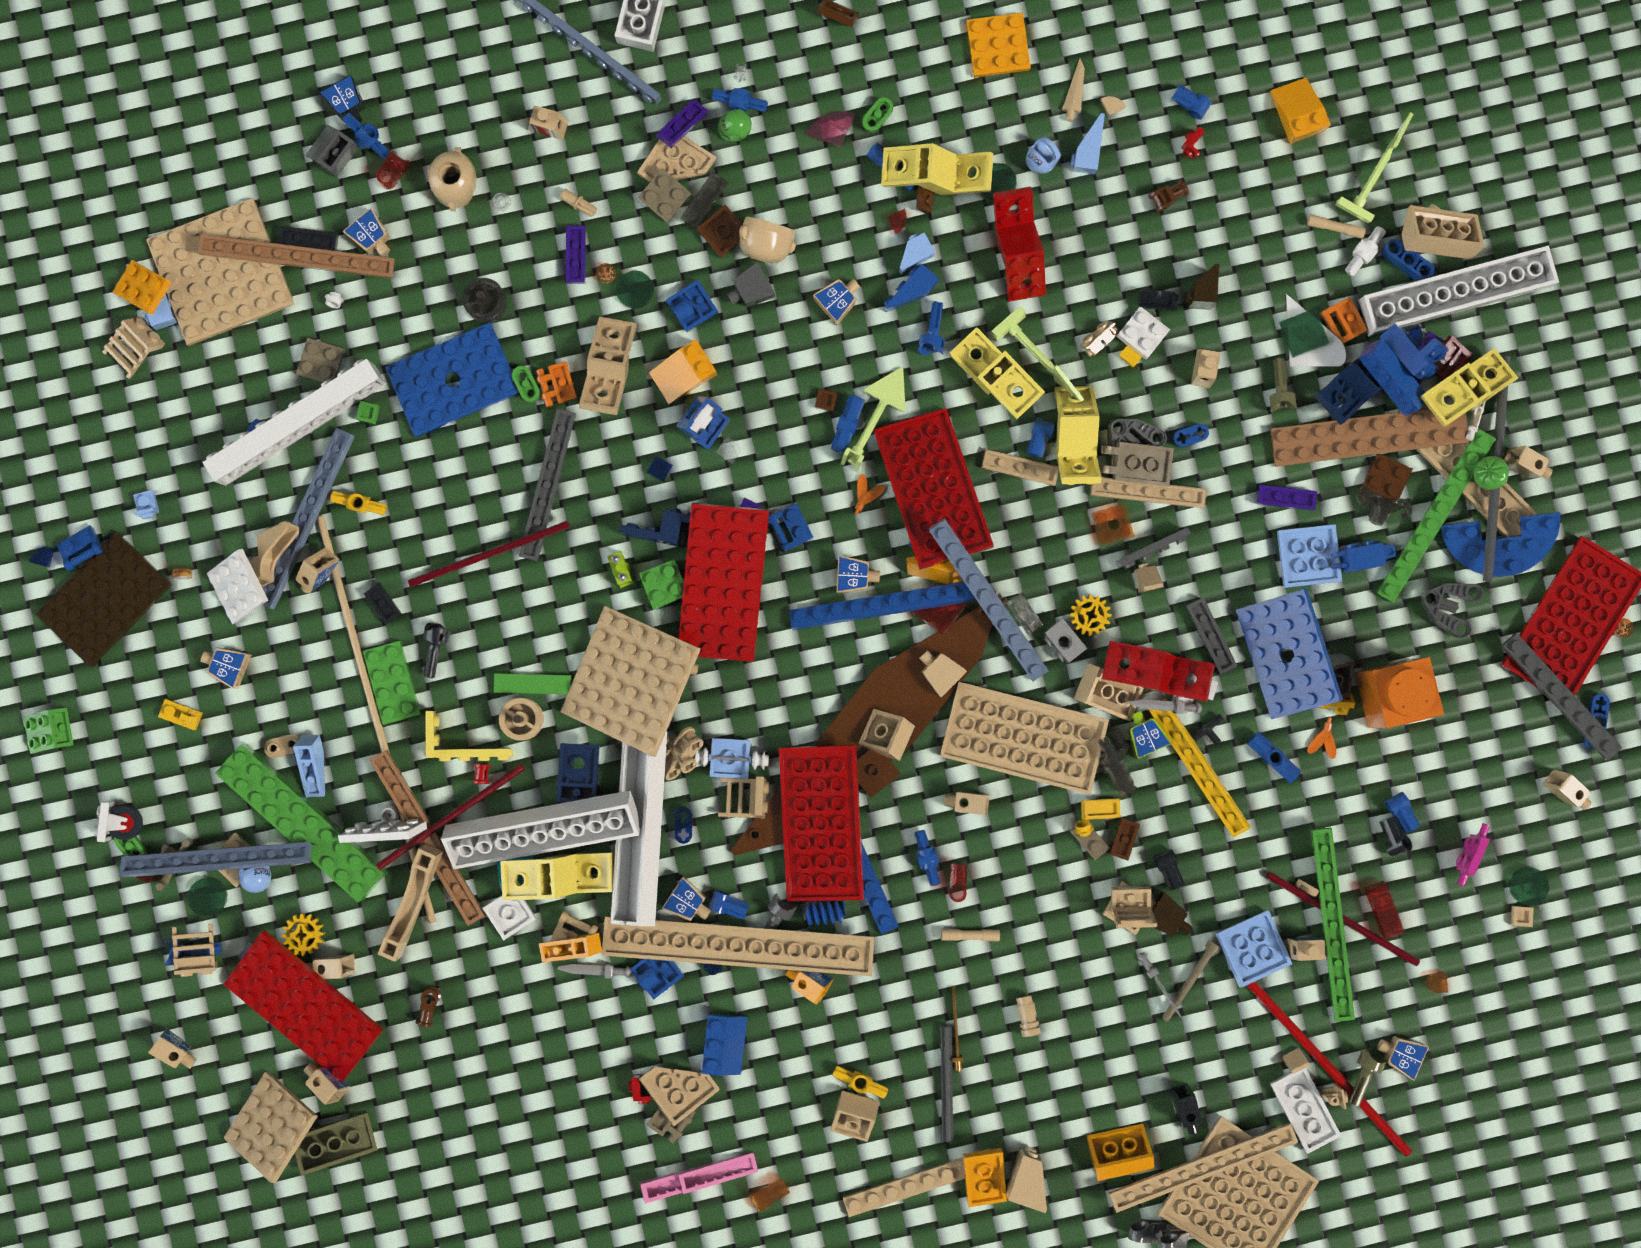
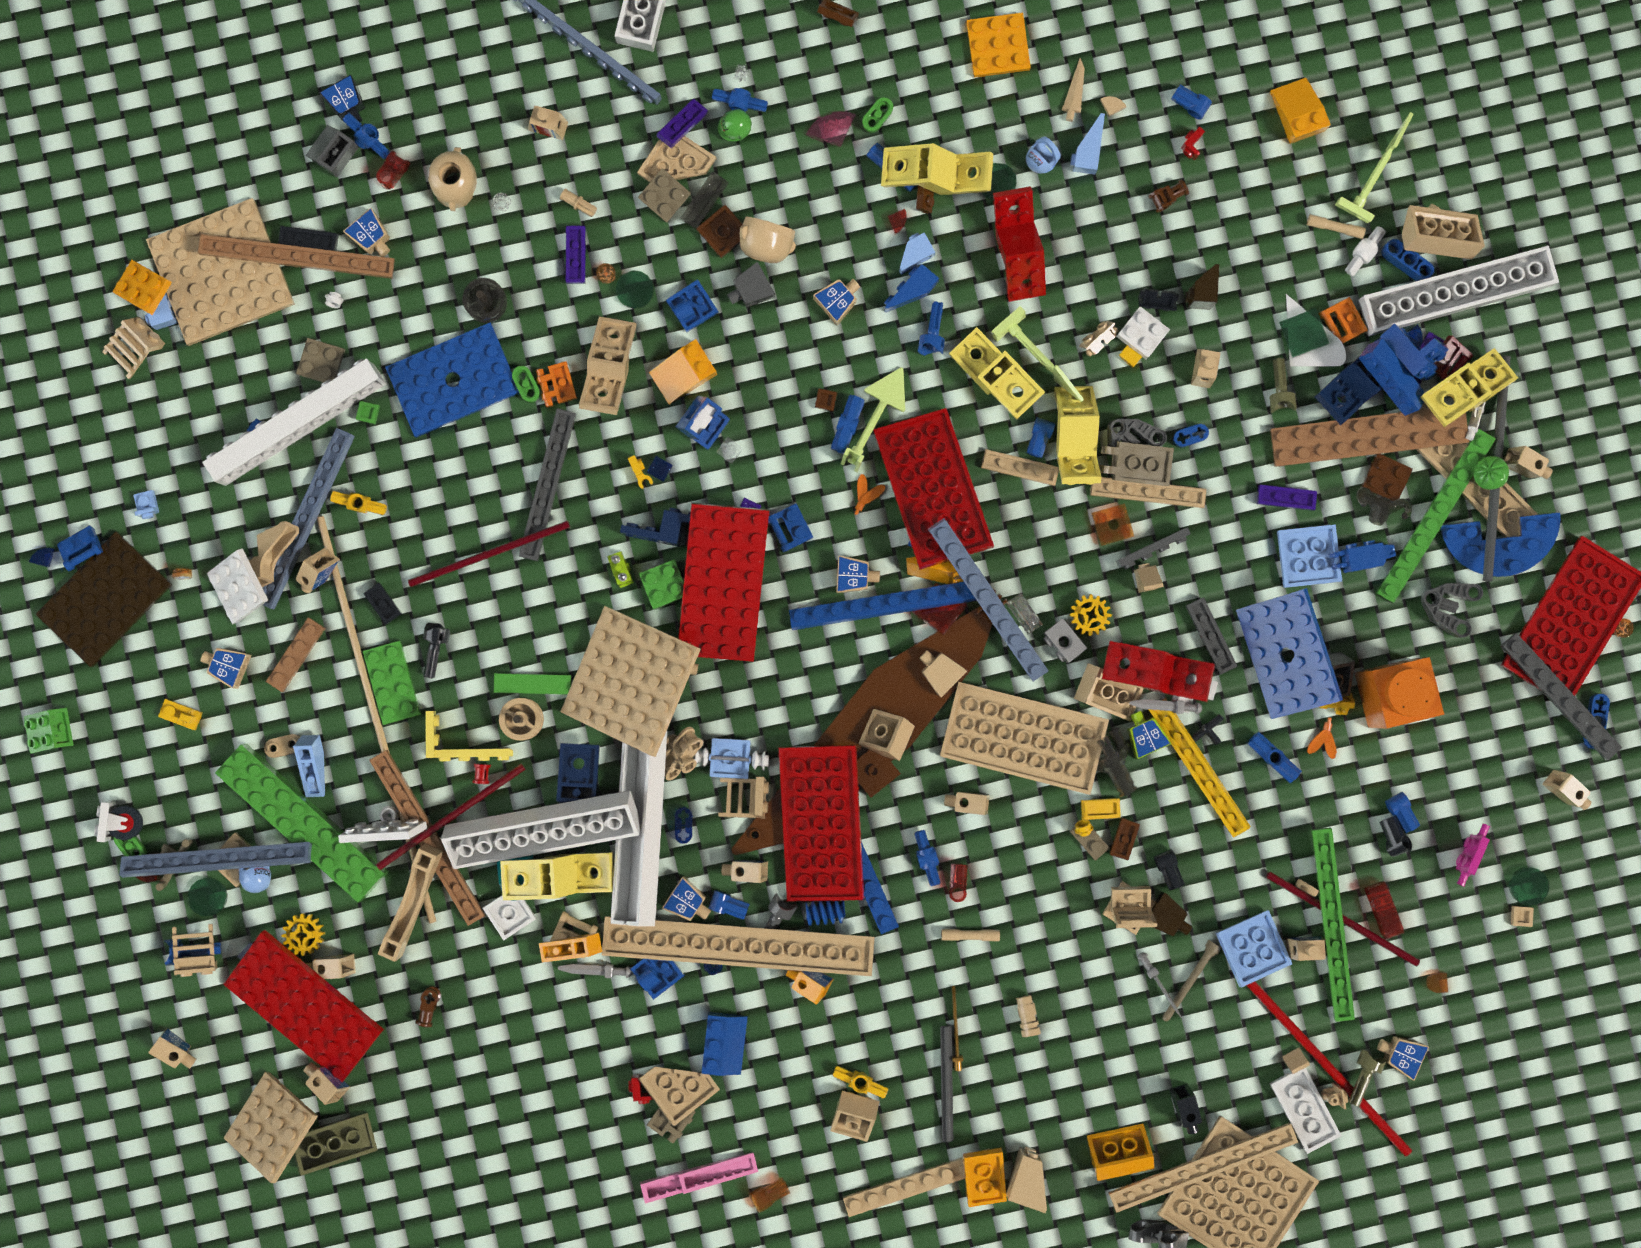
none -> medium nougat plate [266,617,326,692]
none -> yellow plate [628,455,653,489]
none -> tan torso [722,860,768,883]

